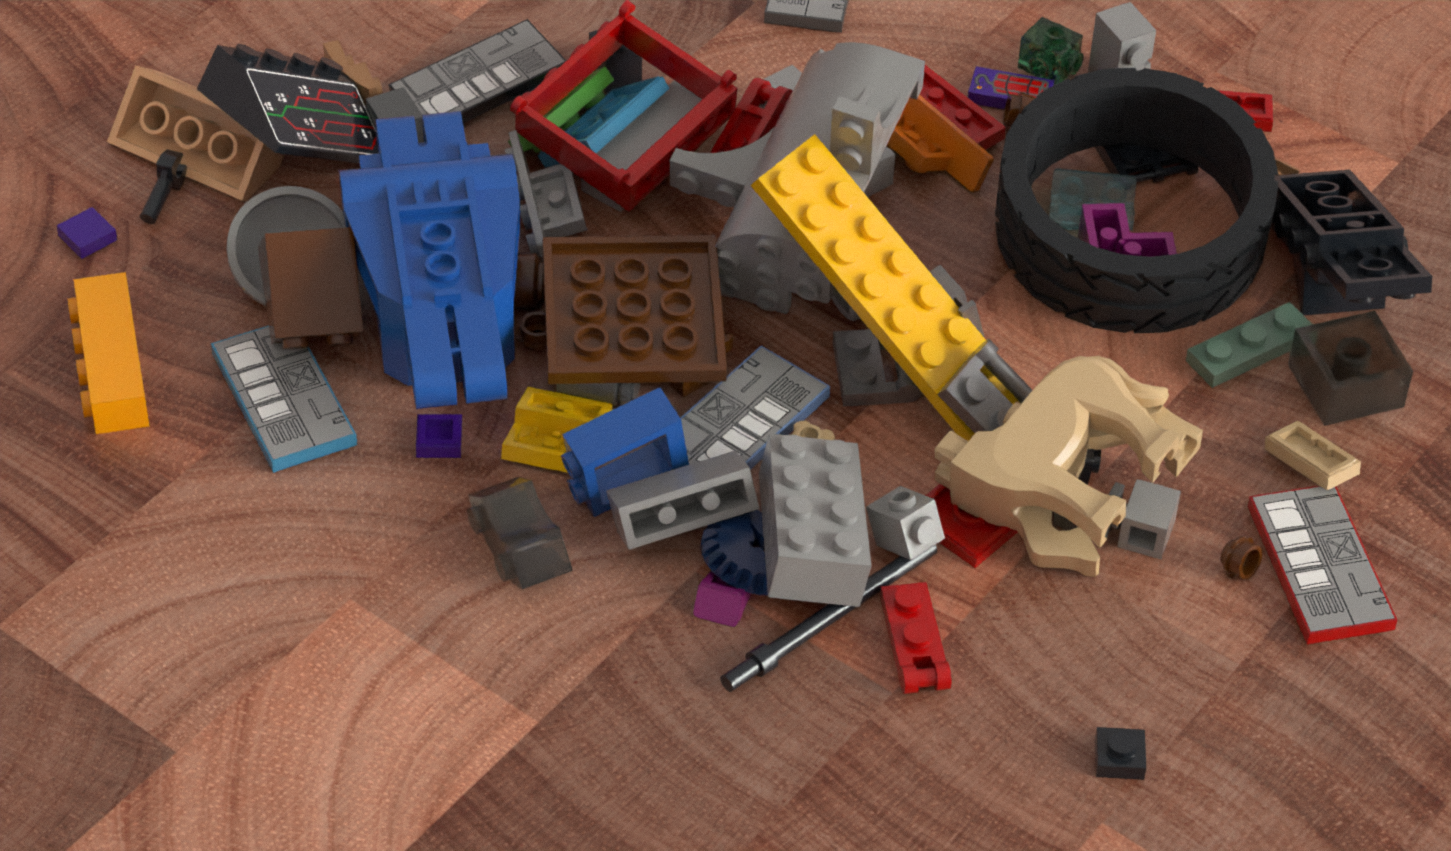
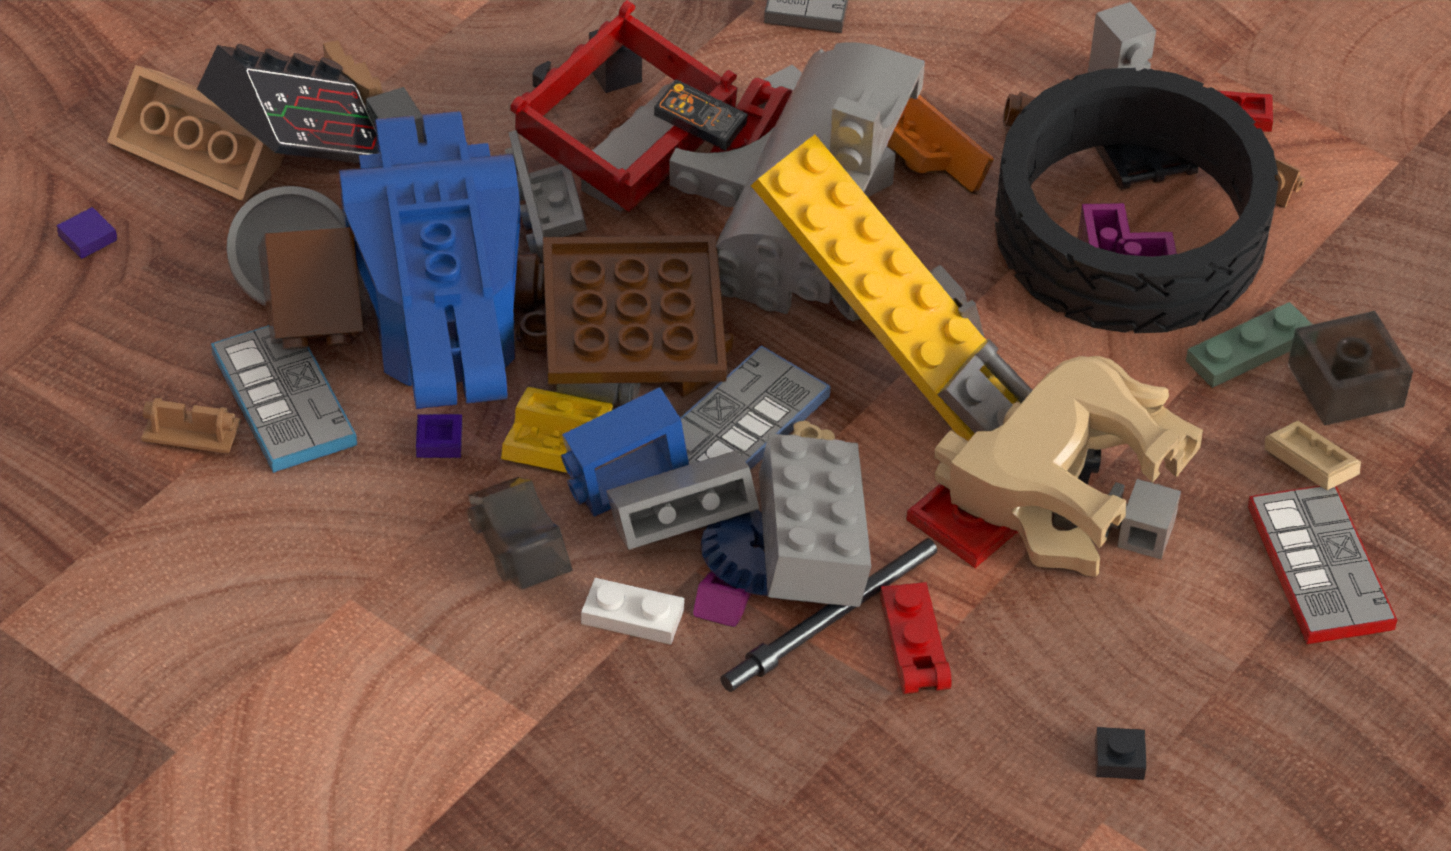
light orange brick [67,272,150,434] -> none
black bar [140,149,187,224] -> none
tile [388,19,566,123] -> none
bright green plate [508,67,614,153] -> none
dark azure tile [538,76,670,168] -> none
flat silver plate [832,329,922,406] -> none
light grey brick [866,486,945,560] -> none
red plate [919,65,1006,150] -> none
tile [968,66,1054,109] -> none
clear green brick [1017,17,1084,85] -> none
clear light blue bracket [1049,168,1137,231] -> none
reddish brown plate [1220,536,1262,579] -> none
black wedge [1271,169,1432,315] -> none
none -> medium nougat hinge [141,398,241,454]
none -> white plate [581,578,684,645]
none -> tile [654,79,748,151]

